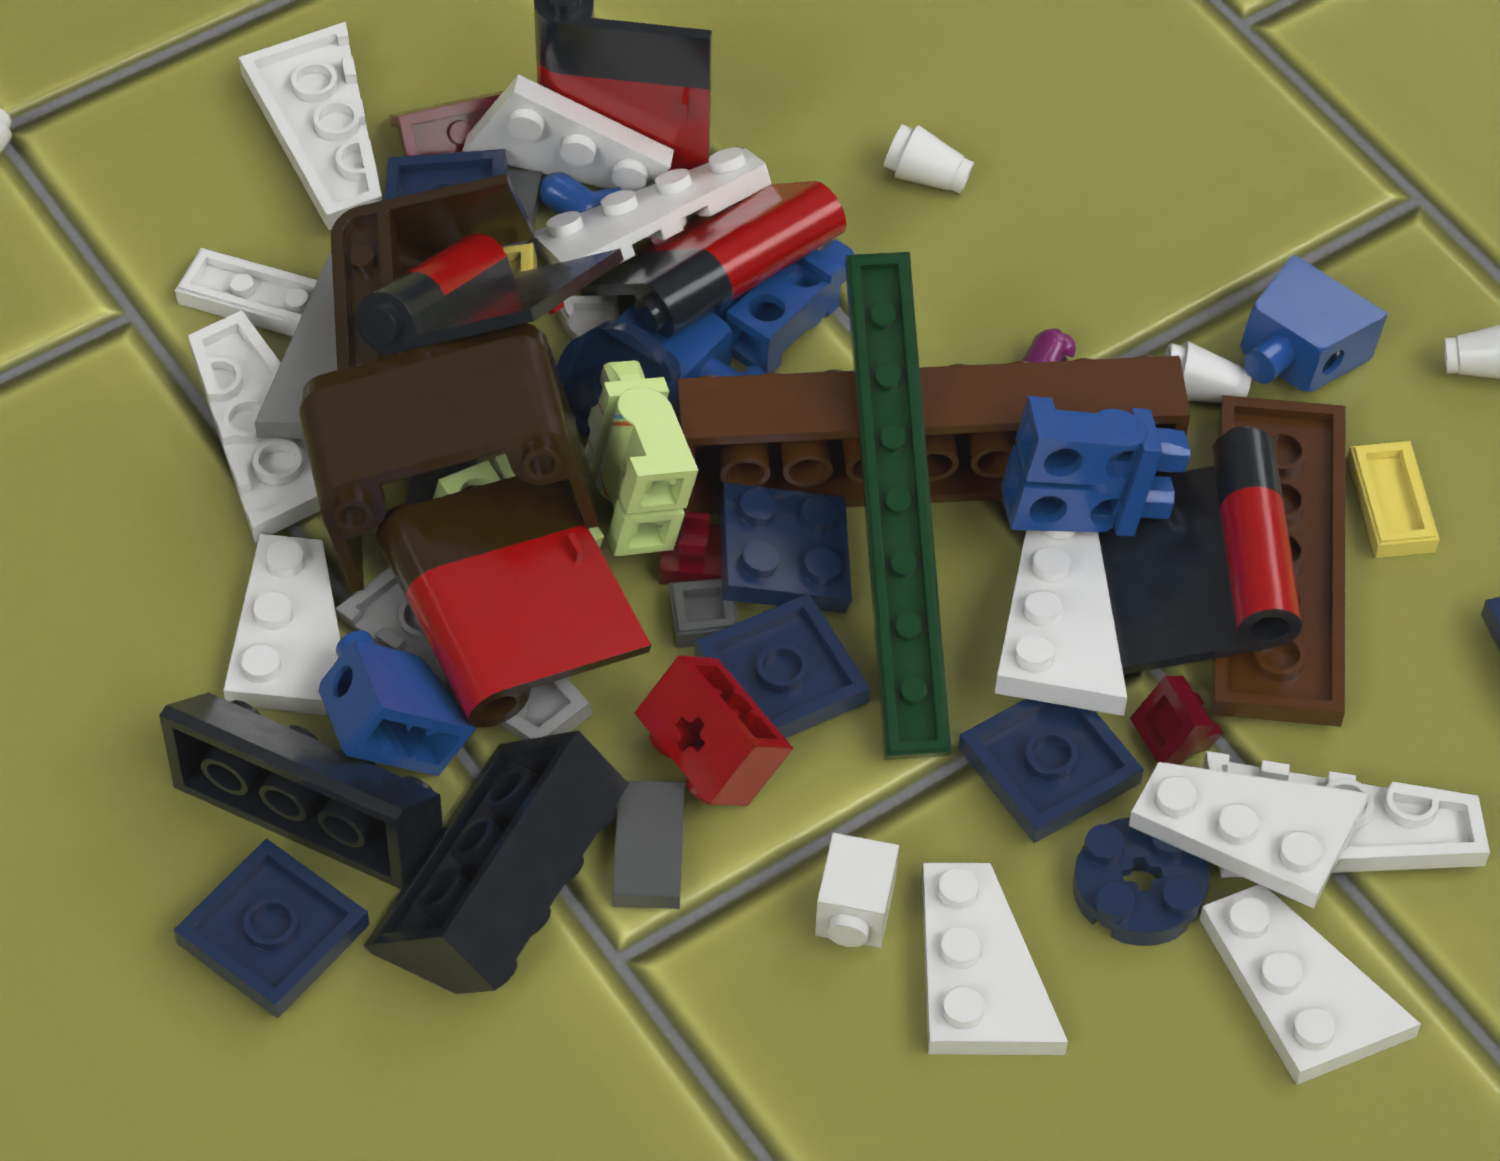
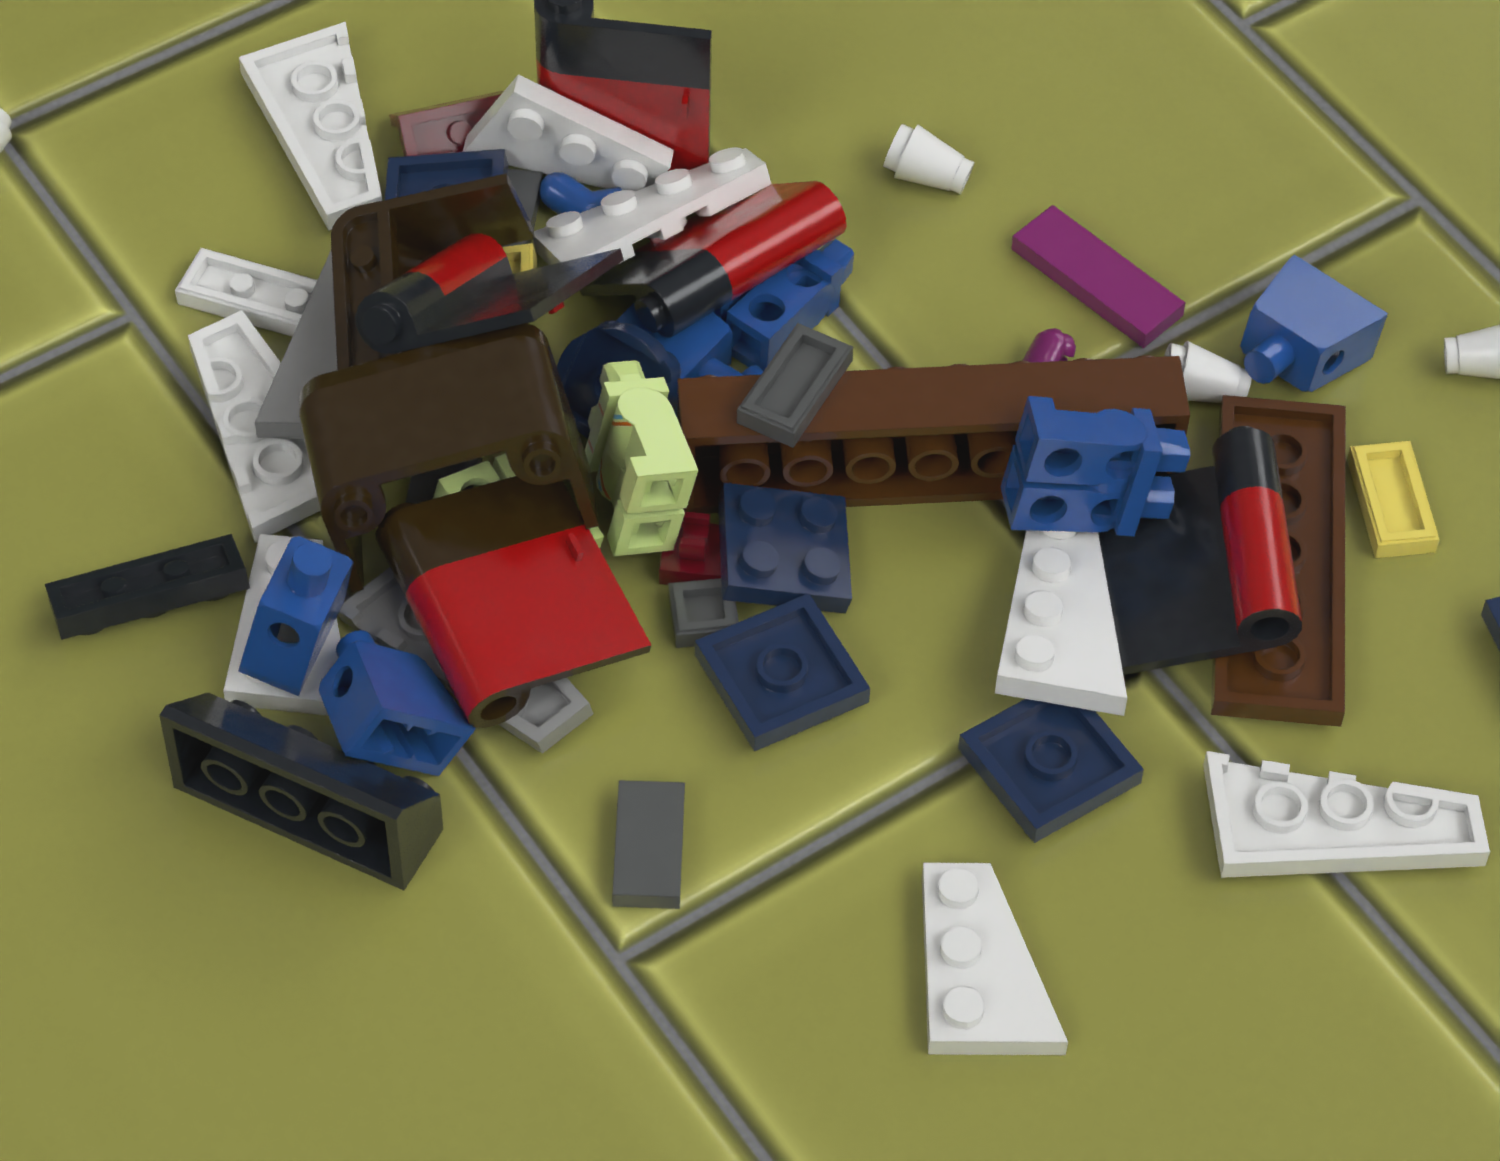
dark blue plate [174,838,369,1019] -> none
black slope [364,730,629,994] -> none
white tile [558,295,619,340] -> none
red brick [634,655,794,806] -> none
white brick [815,833,899,948] -> none
dark green tile [845,252,952,760] -> none
dark blue plate [1073,817,1210,946] -> none
white wing [1129,762,1369,908] -> none
dark red tile [1130,676,1223,765] -> none
white wing [1199,884,1421,1085] -> none
none -> black plate [45,534,250,640]
none -> blue torso [238,536,353,696]
none -> dark grey tile [737,323,853,448]
none -> magenta tile [1011,205,1186,348]

